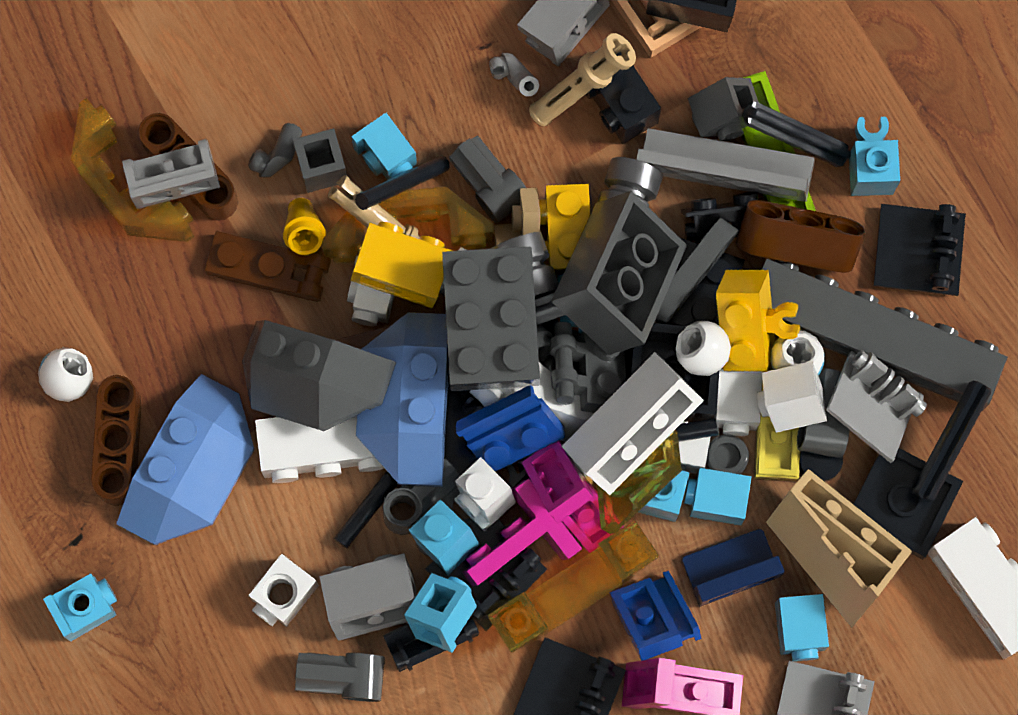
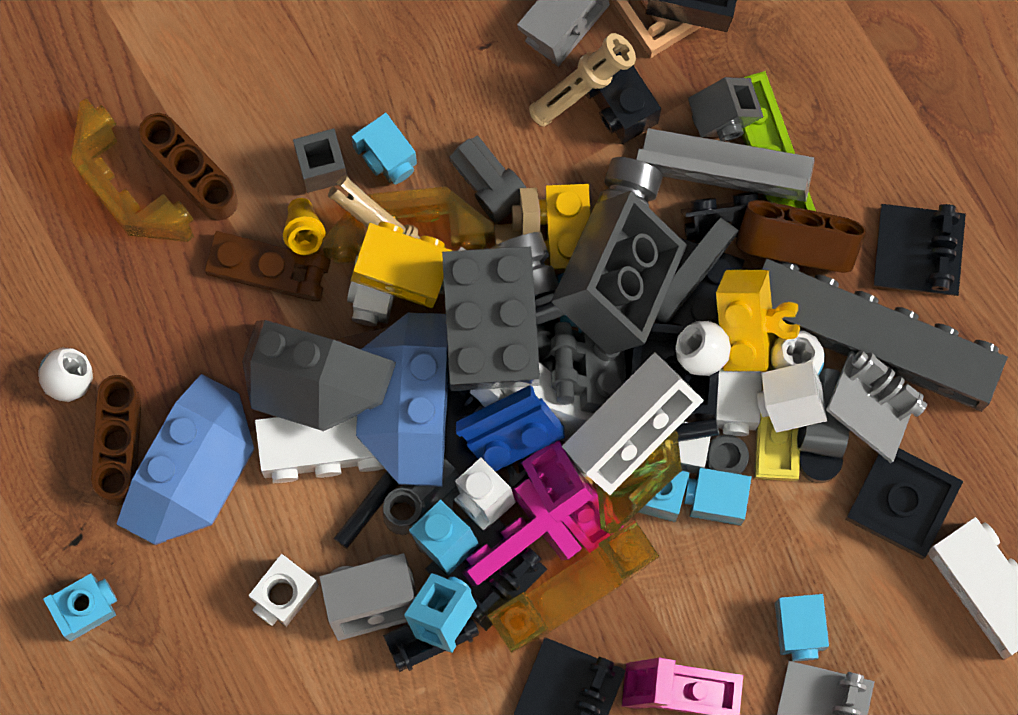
light grey hinge [122,139,220,209] -> none
dark grey arm [248,123,303,178] -> none
dark grey piece [295,653,385,702] -> none
black bar [355,156,450,210] -> none
light grey arm [489,53,539,96] -> none
blue plate [610,571,702,661] -> none
dark blue panel [682,529,785,607] -> none
black axle [742,101,851,167] -> none
tan wedge [766,469,912,627] -> none
medium azure brick [849,117,900,196] -> none
black axle [913,380,991,501] -> none

